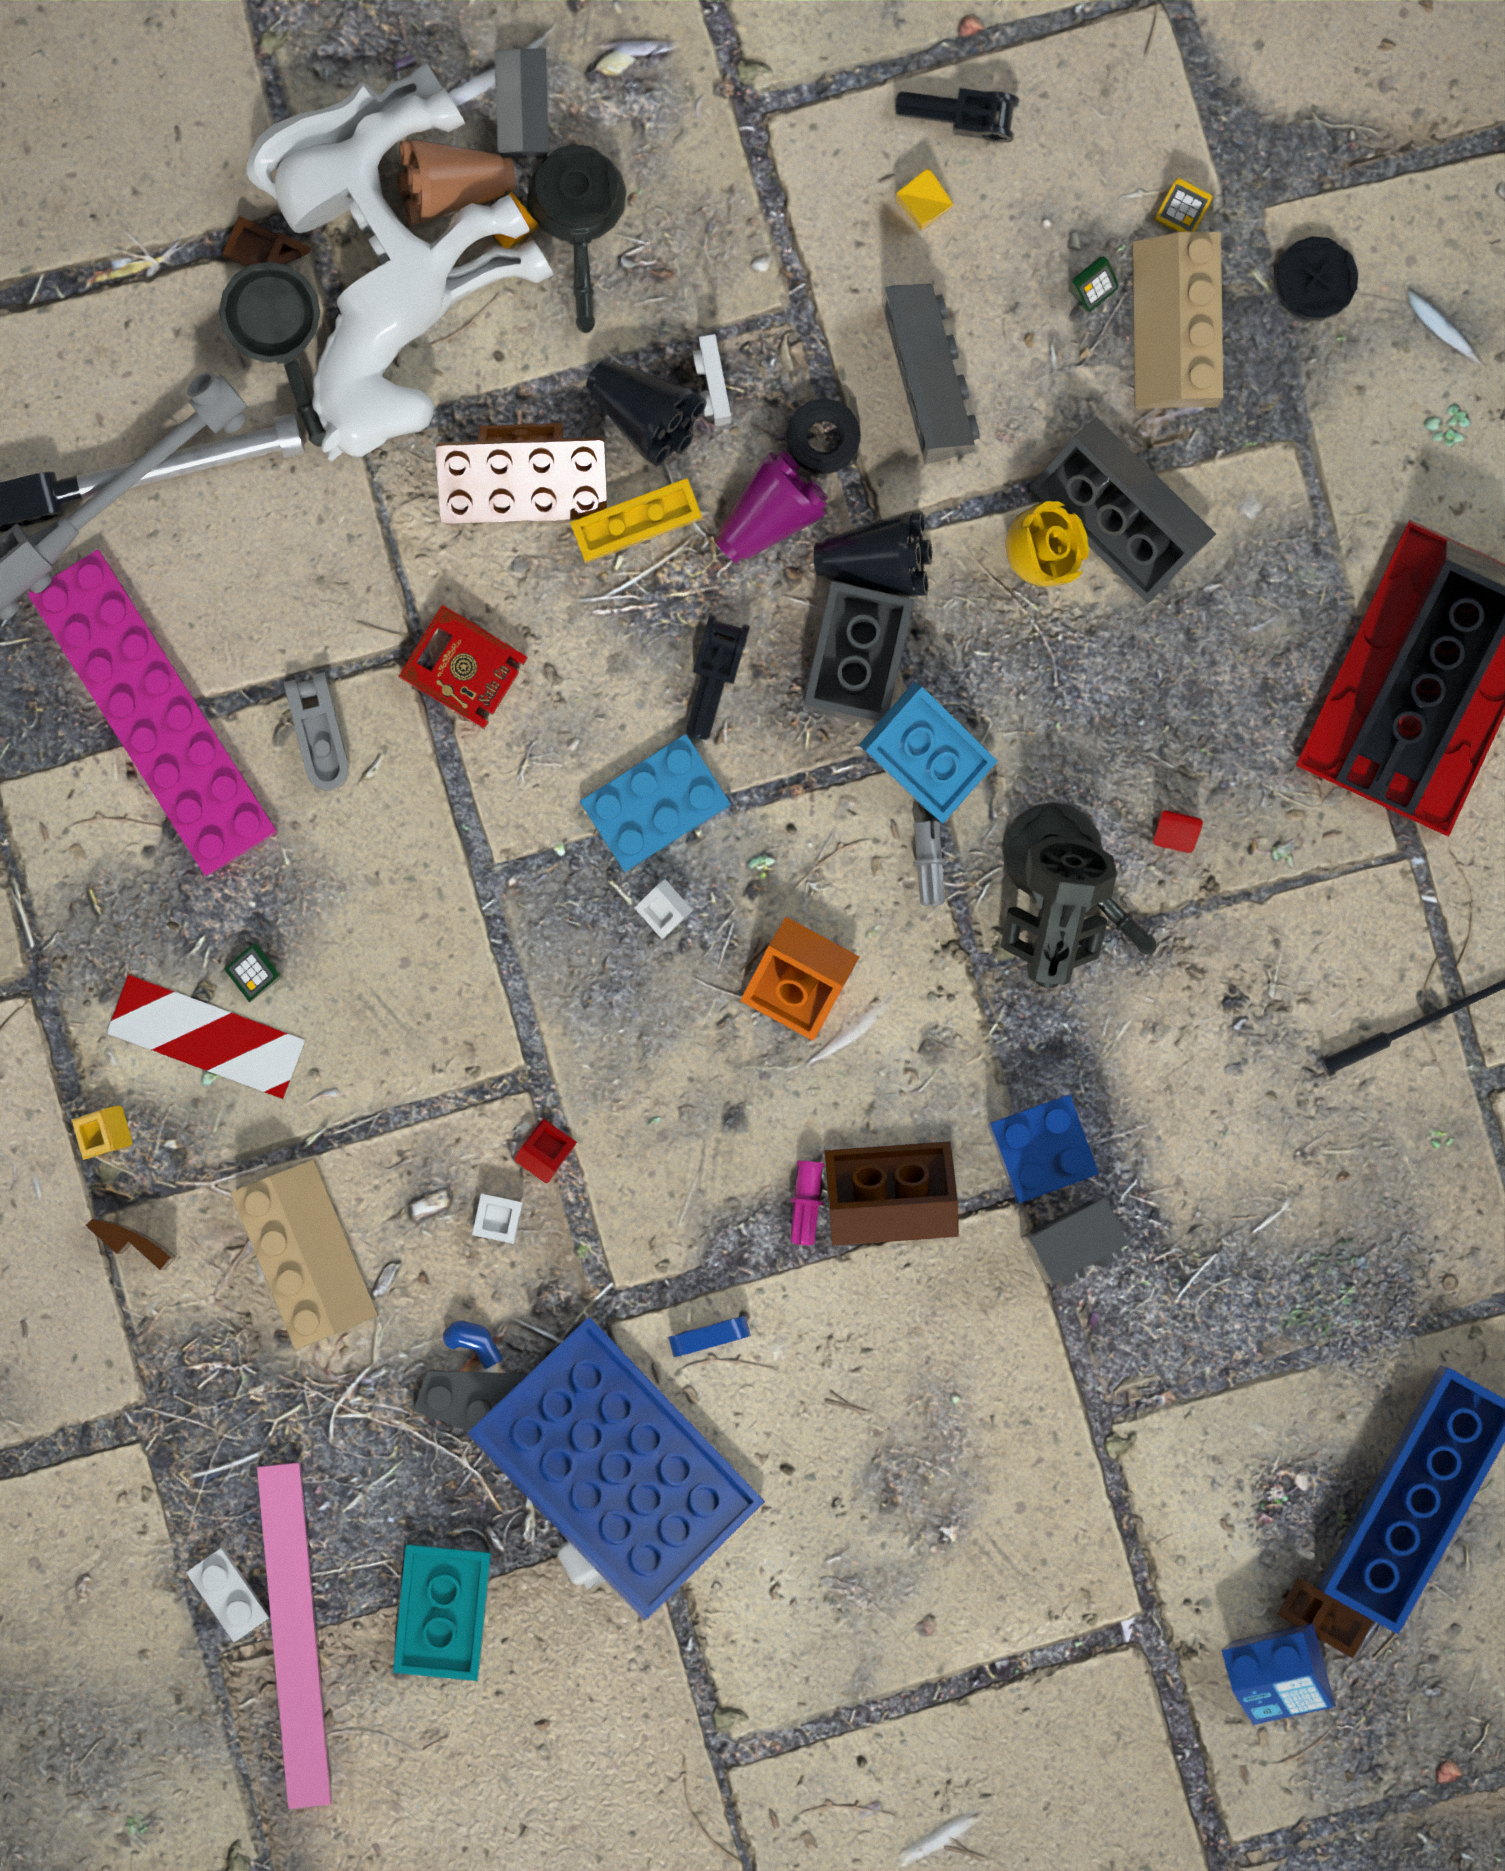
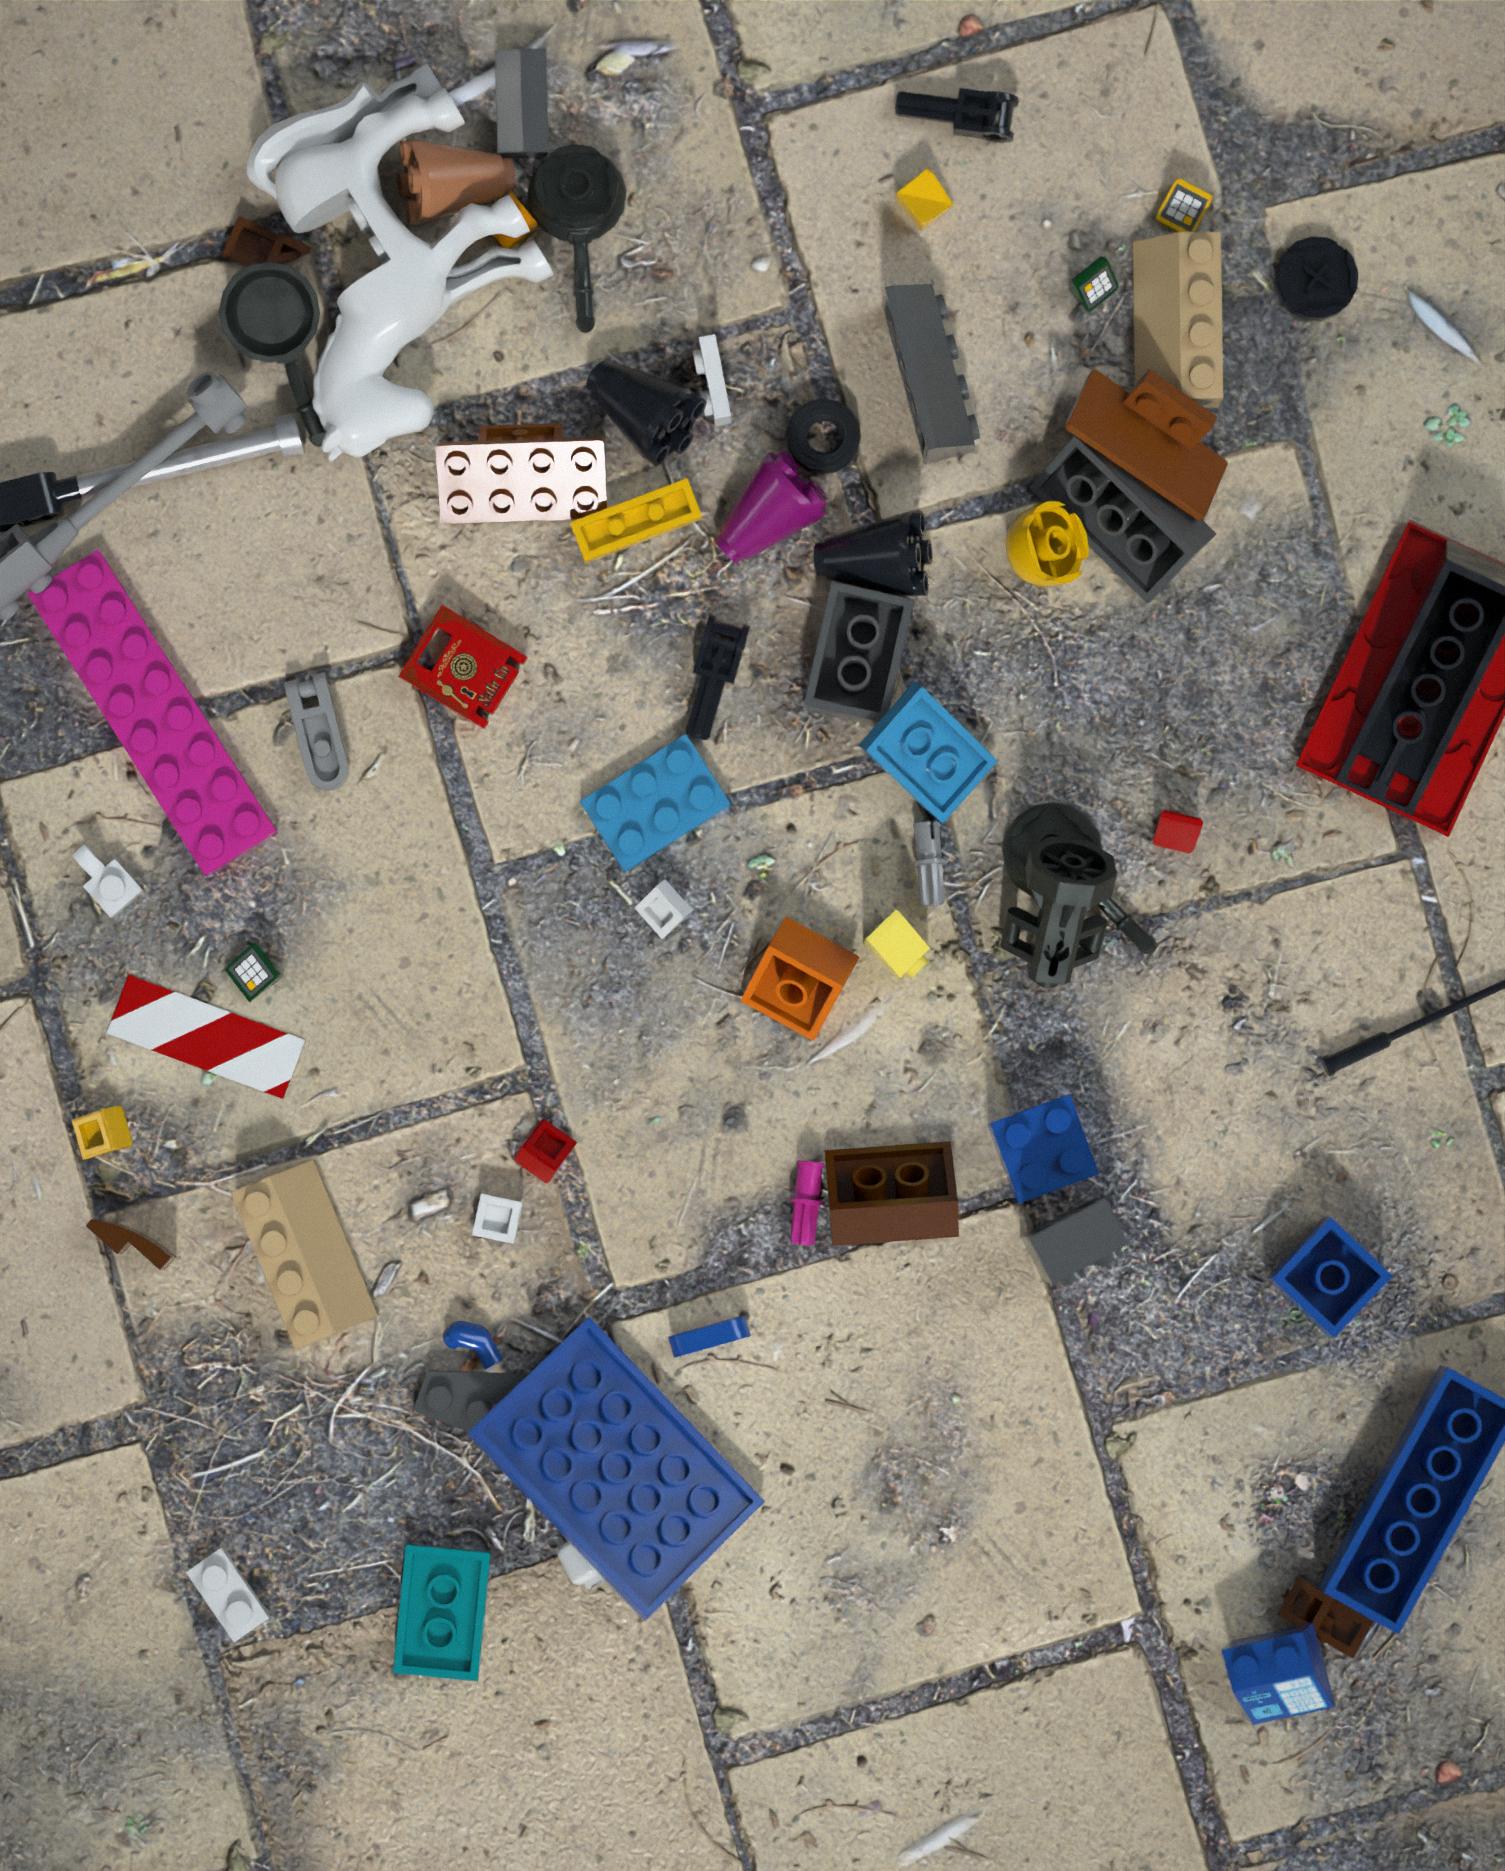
bright pink tile [257,1462,332,1809] -> none
none -> white plate [72,844,144,918]
none -> light yellow slope [864,909,930,980]
none -> dark orange bracket [1065,369,1228,521]
none -> blue brick [1266,1217,1393,1338]

